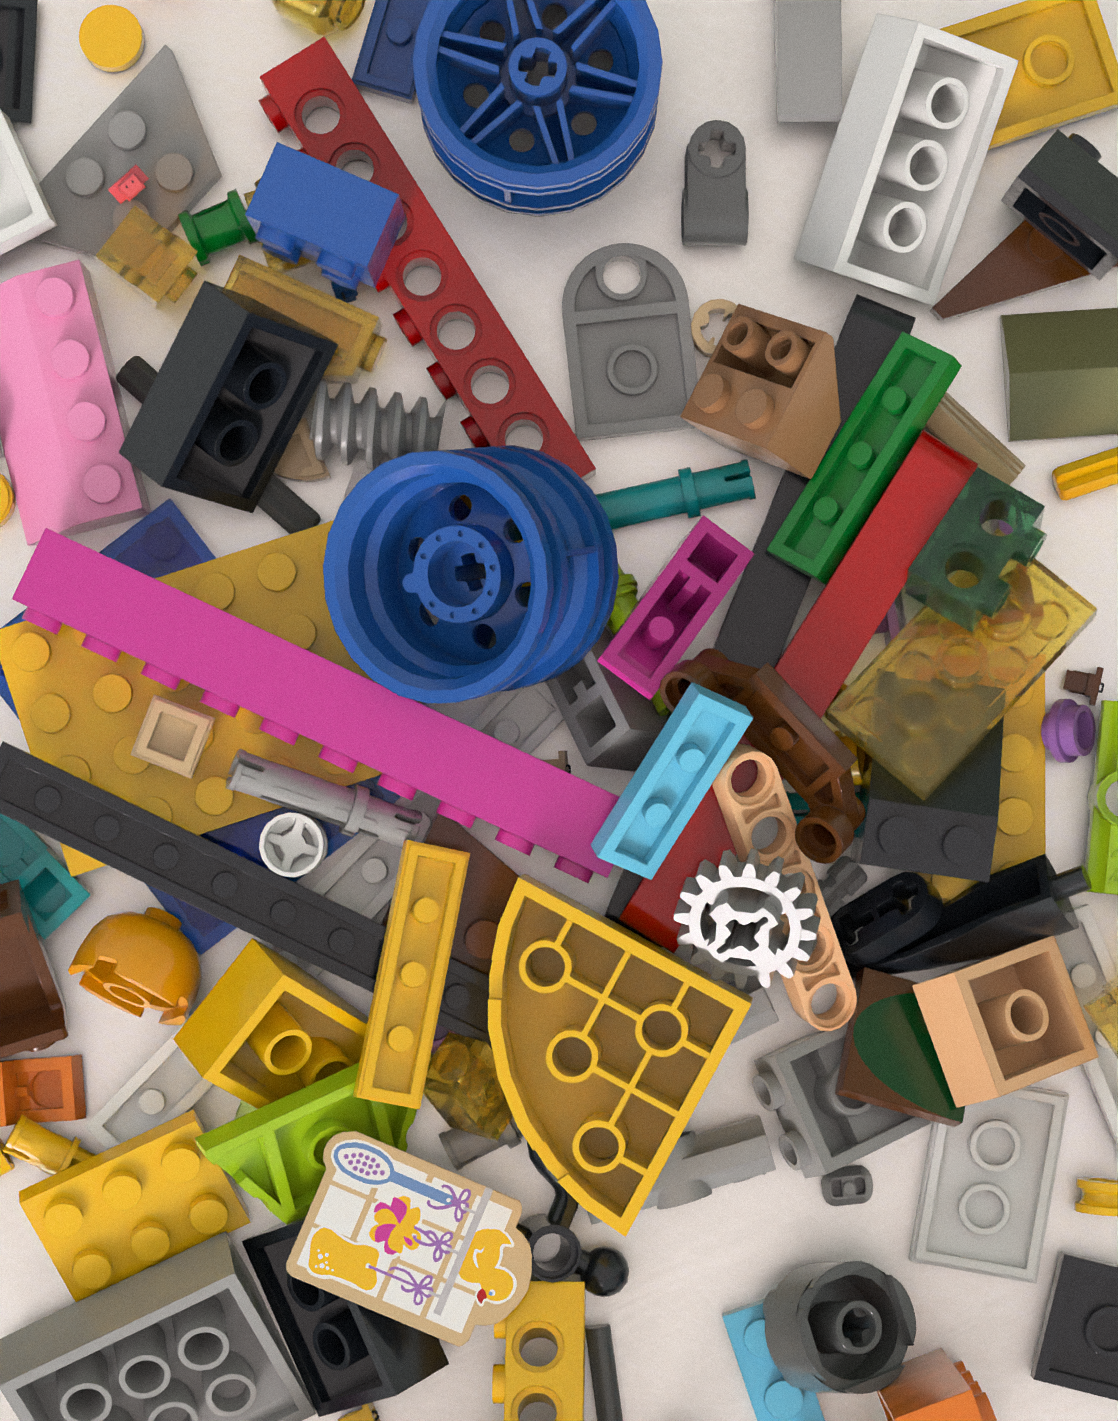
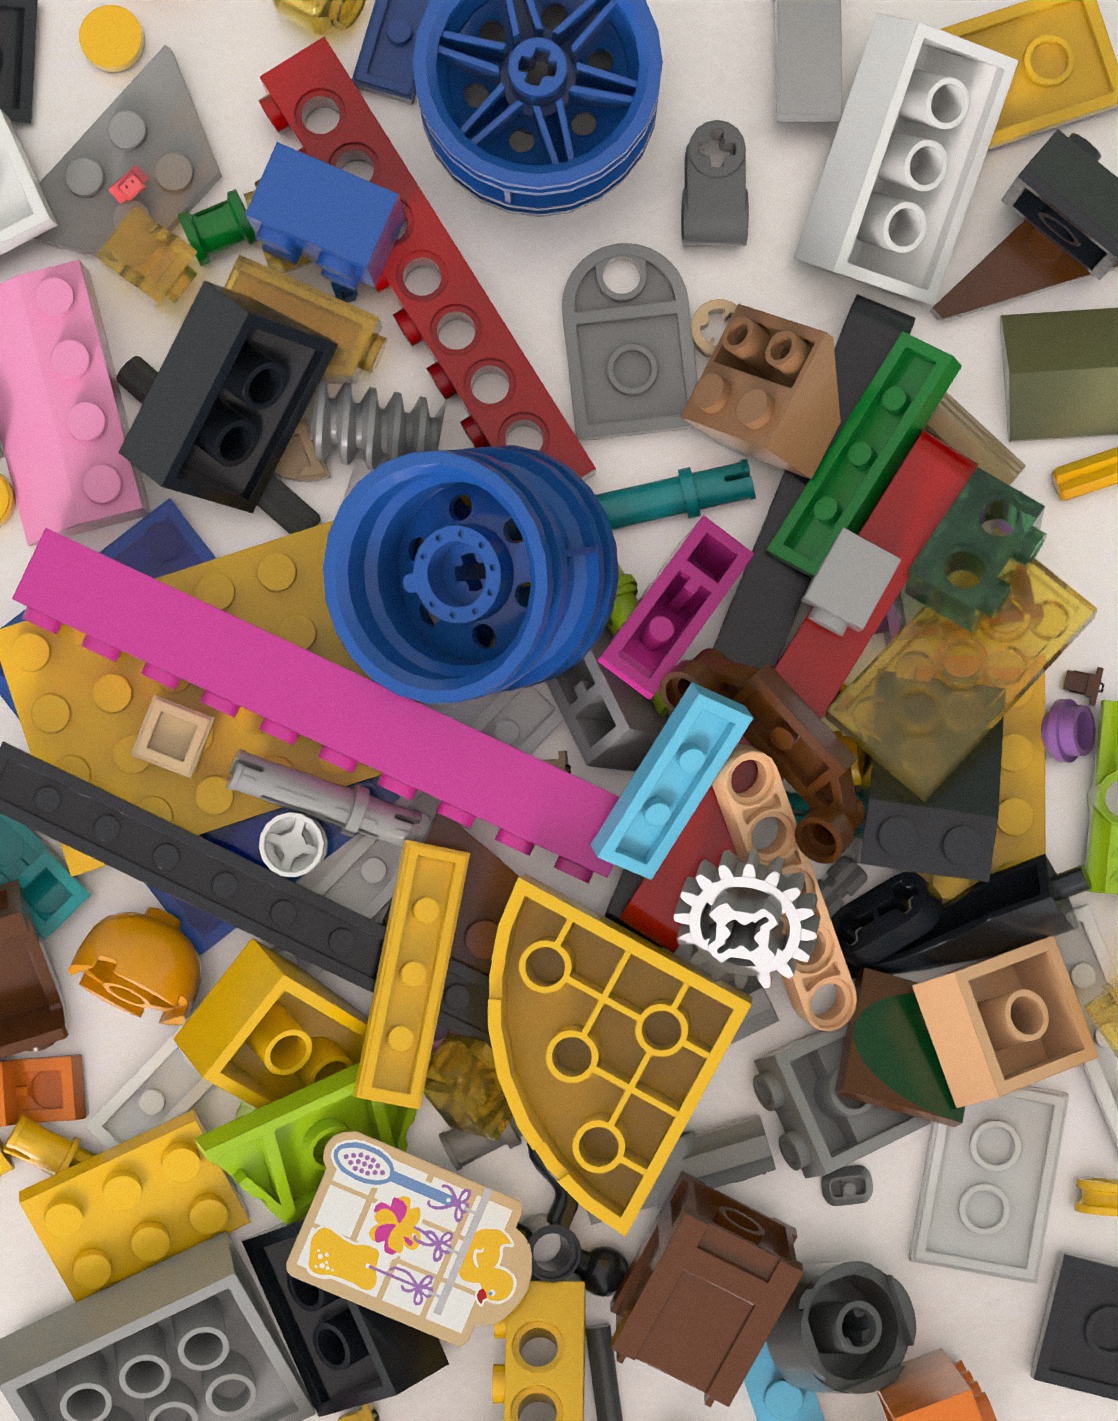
none -> reddish brown container [610,1171,804,1408]
none -> light grey brick [801,528,902,636]

